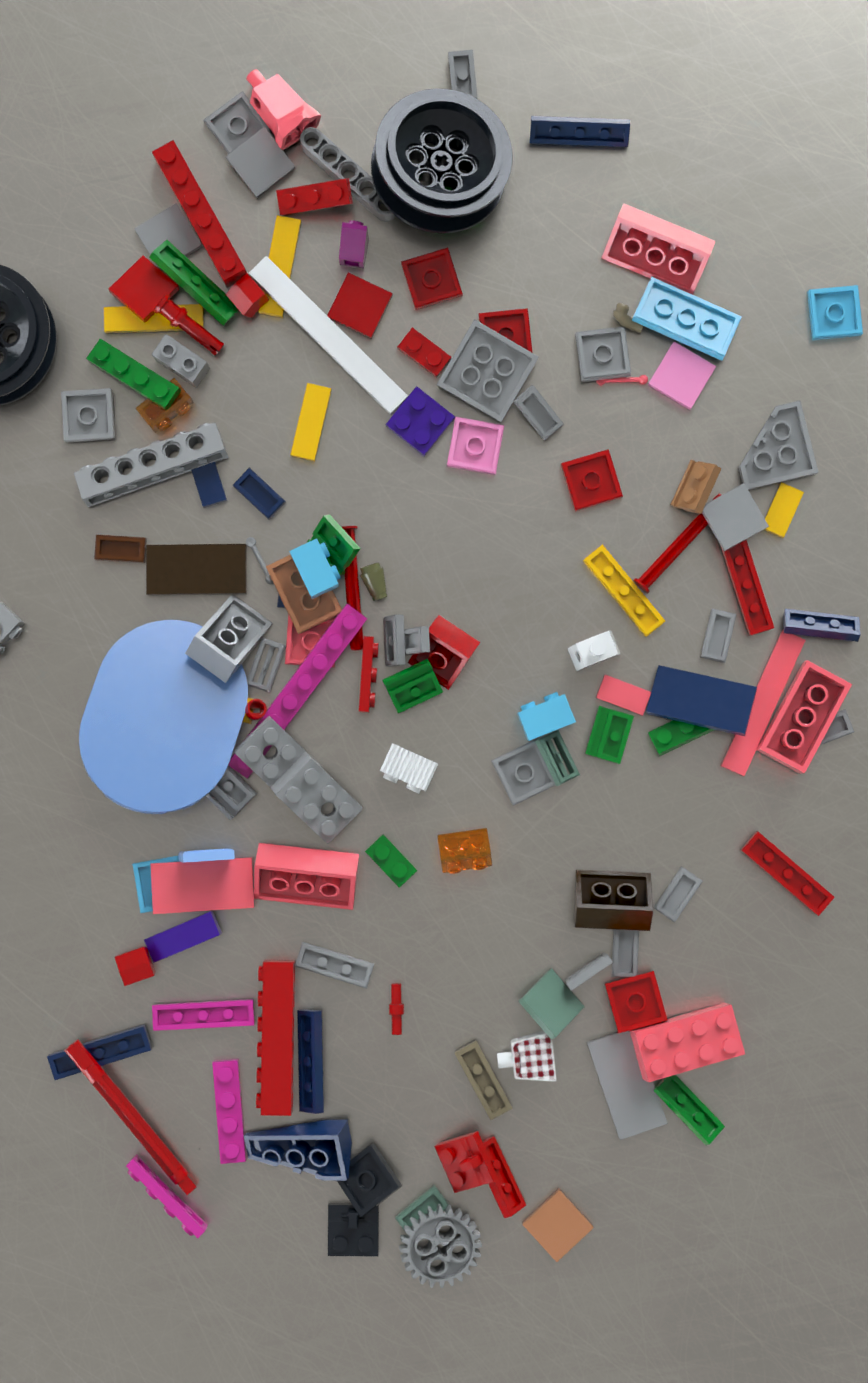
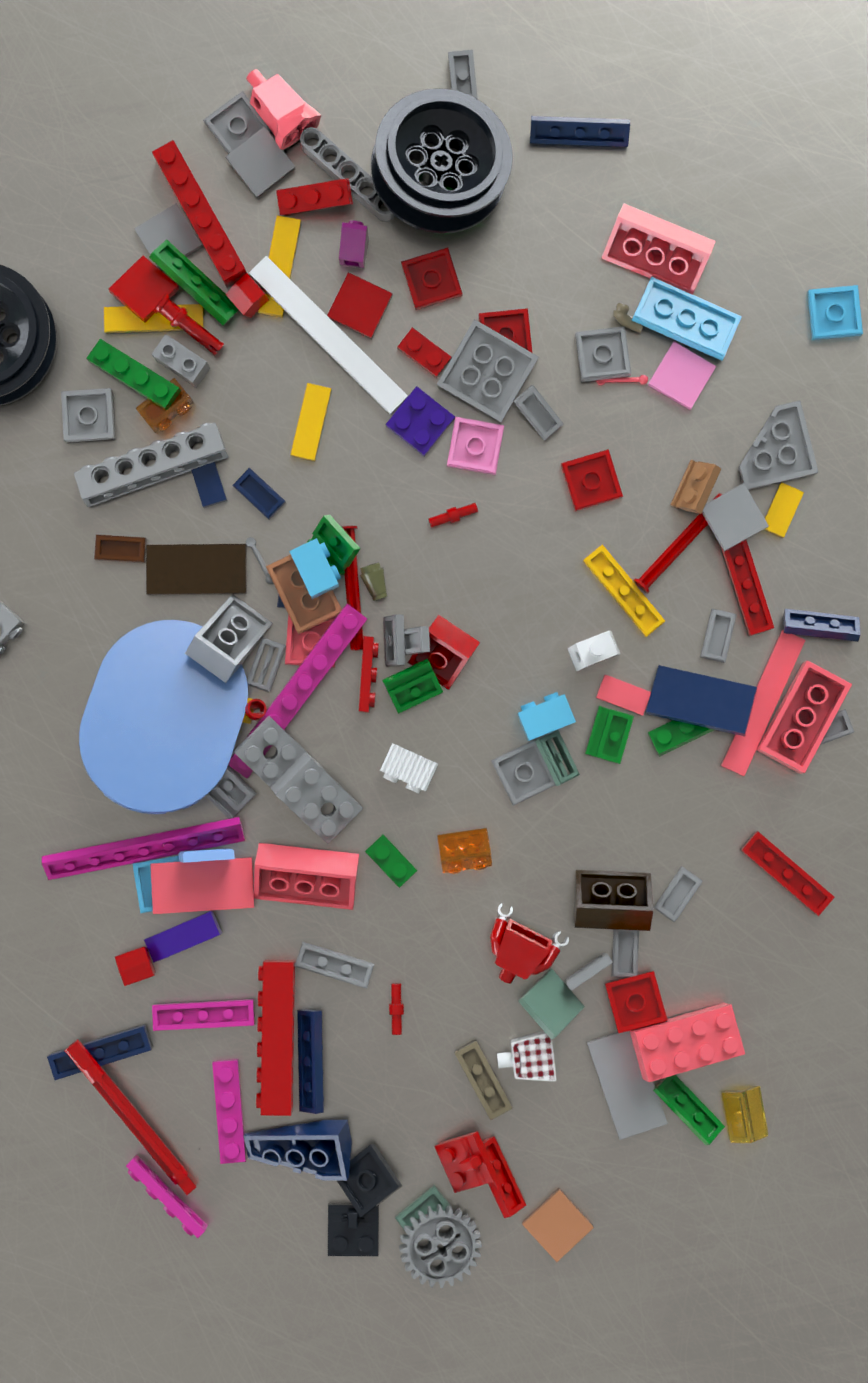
none -> dark pink plate [42,817,245,880]
none -> red bar [428,503,478,528]
none -> red torso [490,903,569,984]
none -> clear yellow panel [722,1086,768,1143]

